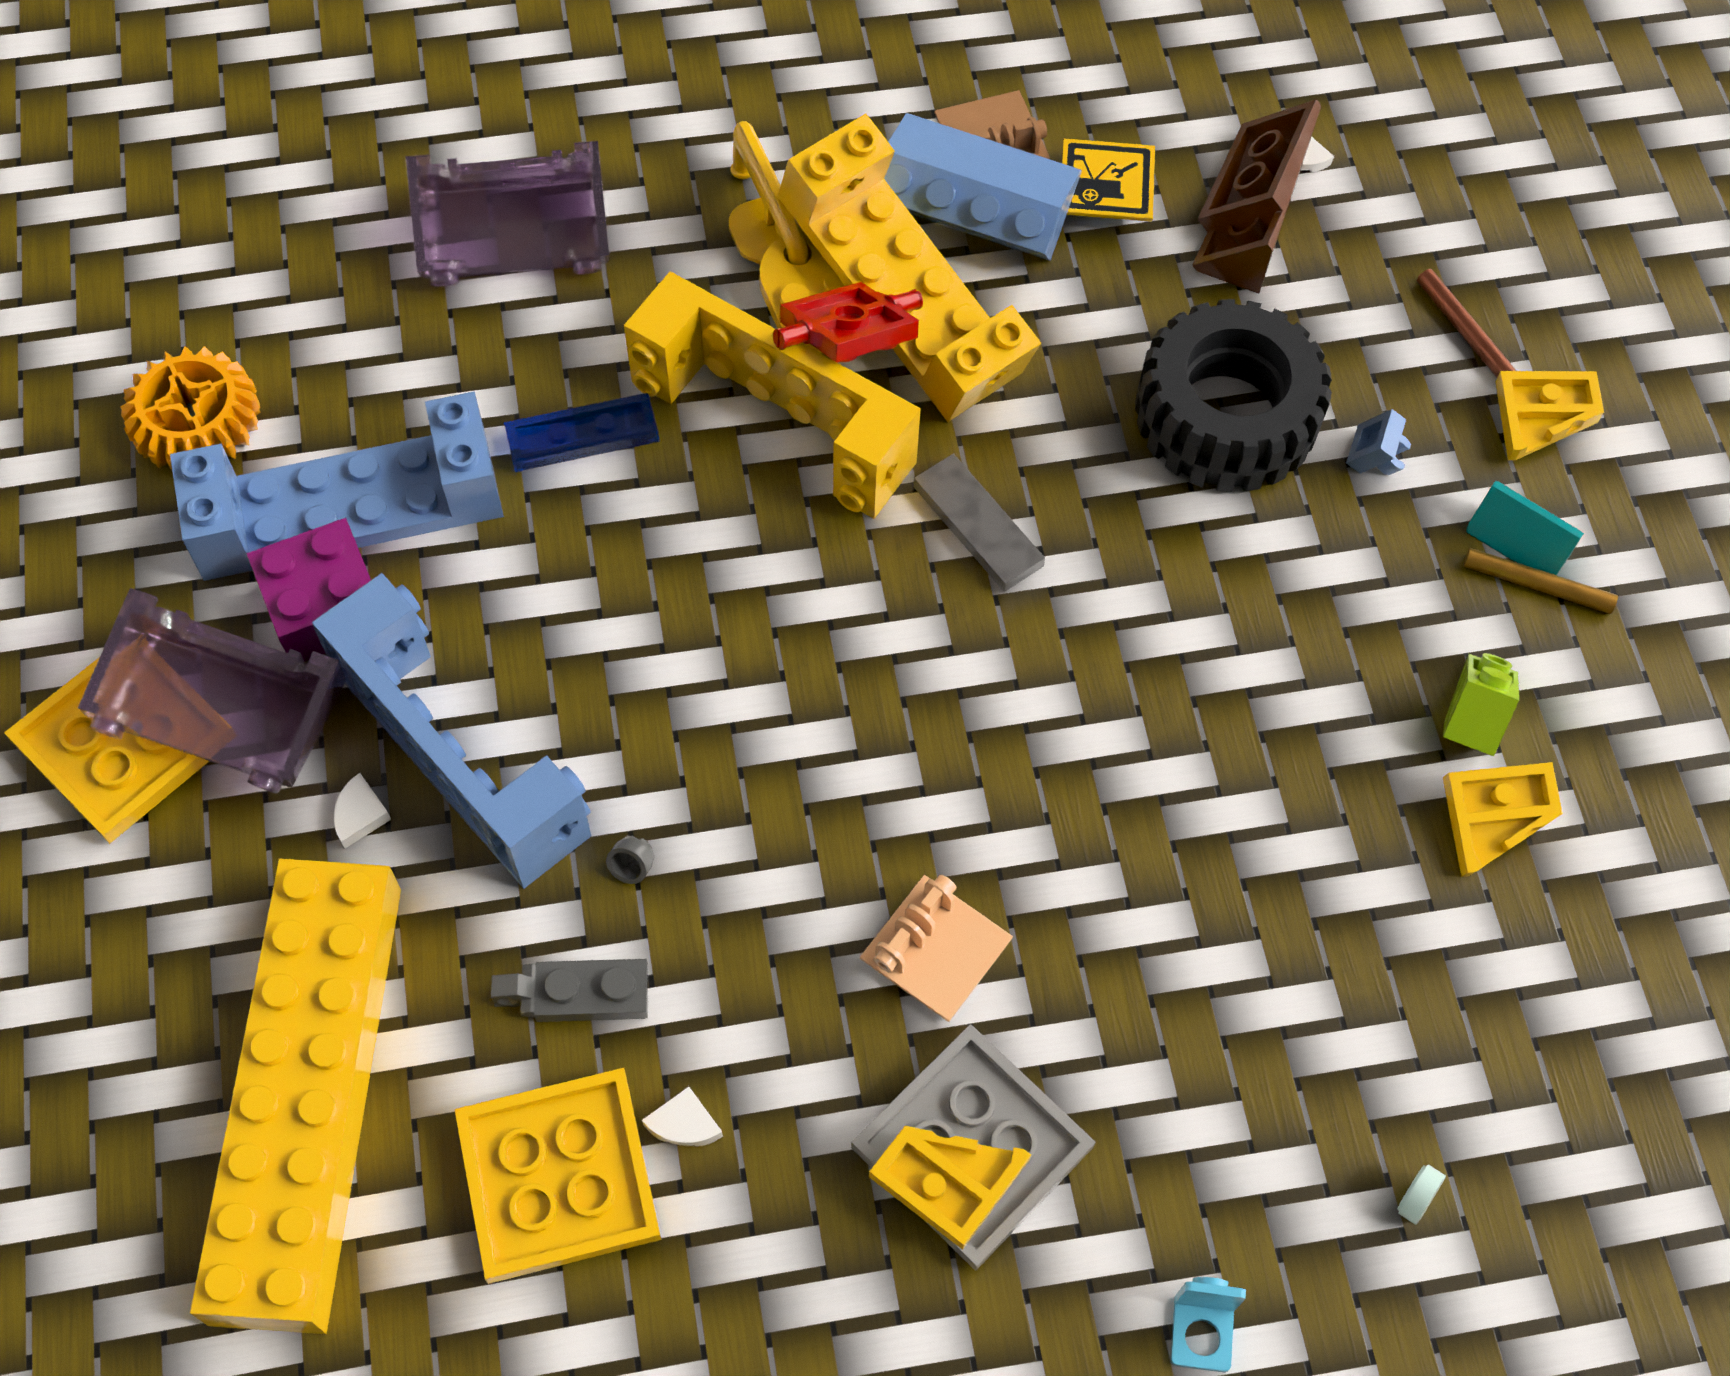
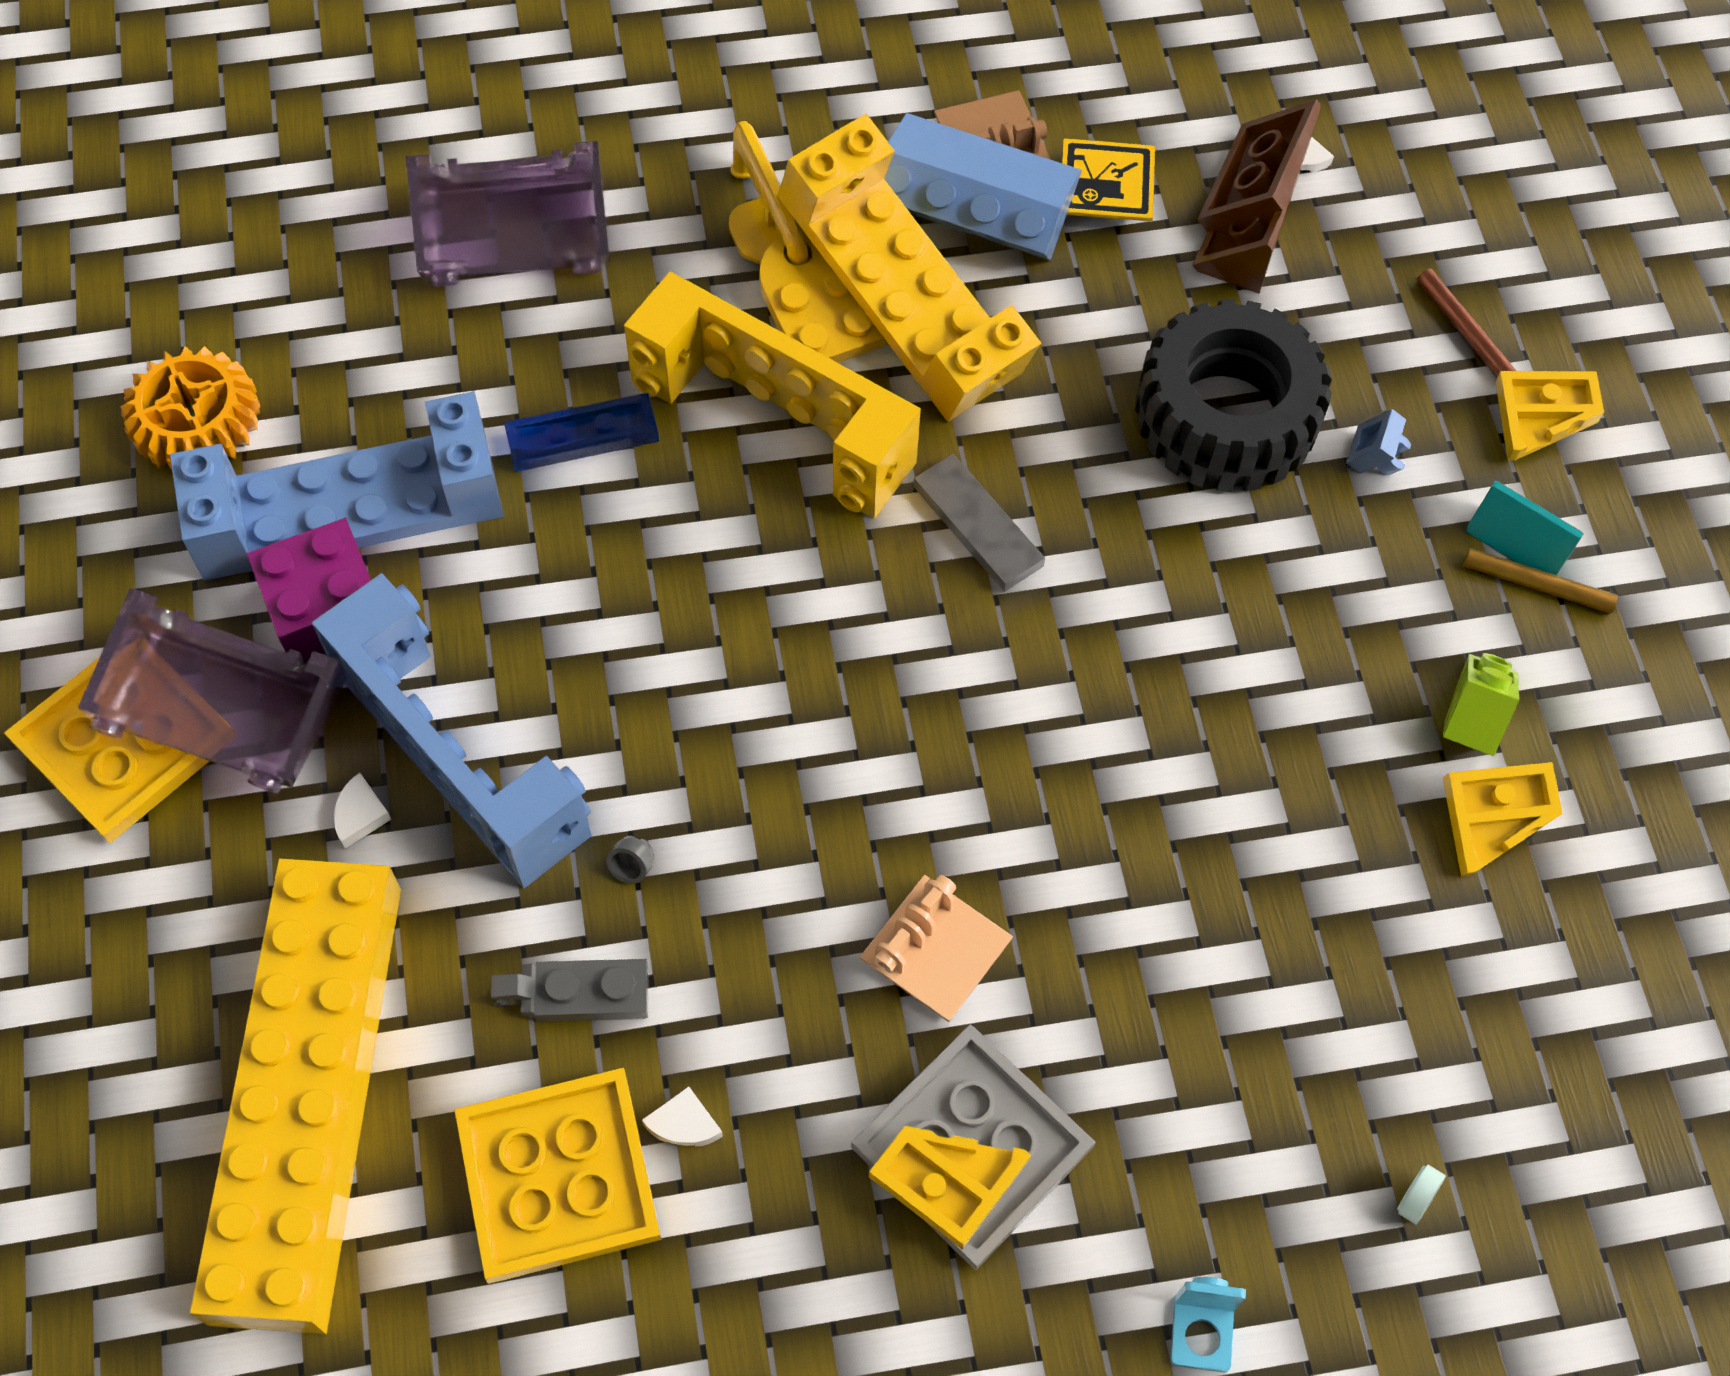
red plate [773,282,923,363] -> none

